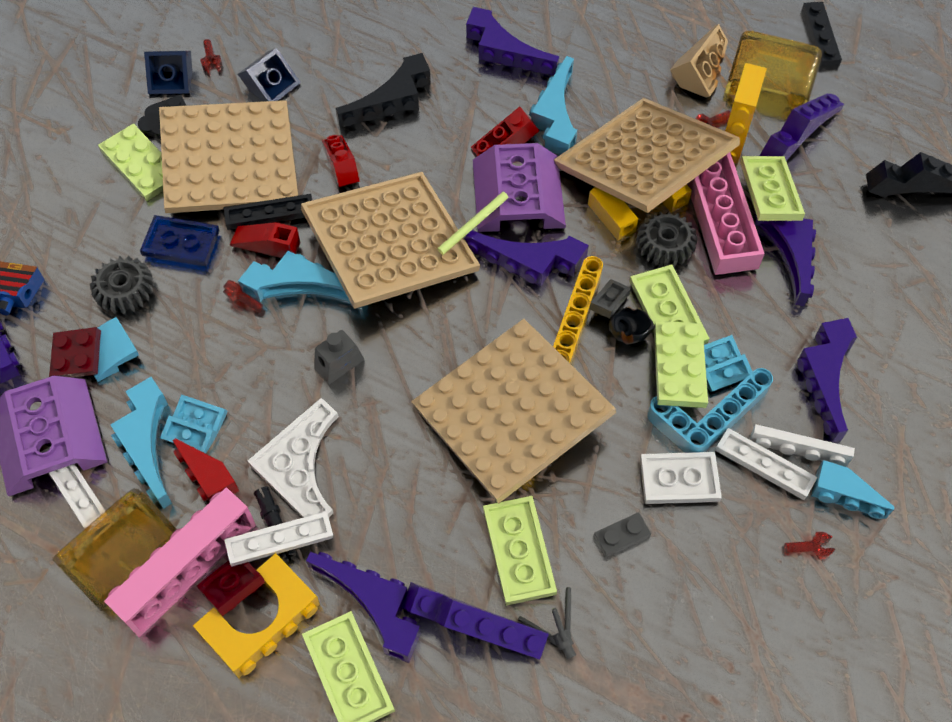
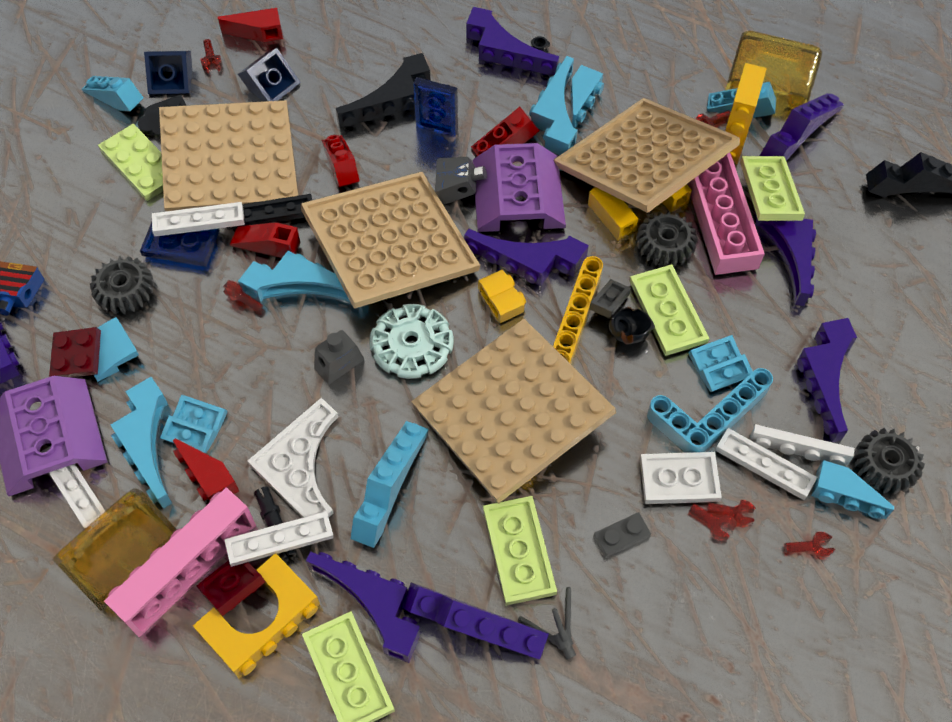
yellowish green bar [437,192,509,255] -> none
yellowish green plate [654,321,708,408] -> none
tan wedge [670,24,728,98] -> none
black plate [802,2,842,67] -> none
none -> medium azure slope [82,76,143,111]
none -> white plate [152,202,245,237]
none -> red slope [218,8,283,42]
none -> medium azure arch [350,421,429,548]
none -> light aqua plate [369,304,454,379]
none -> clear blue plate [413,77,458,137]
none -> dark grey torso [435,157,487,204]
none -> yellow brick [478,270,526,323]
none -> black plate [531,36,550,53]
none -> medium azure slope [571,65,604,128]
none -> clear red bar [689,503,736,541]
none -> clear red bar [706,500,756,527]
none -> medium azure slope [707,82,776,118]
none -> dark grey gear [854,428,925,494]

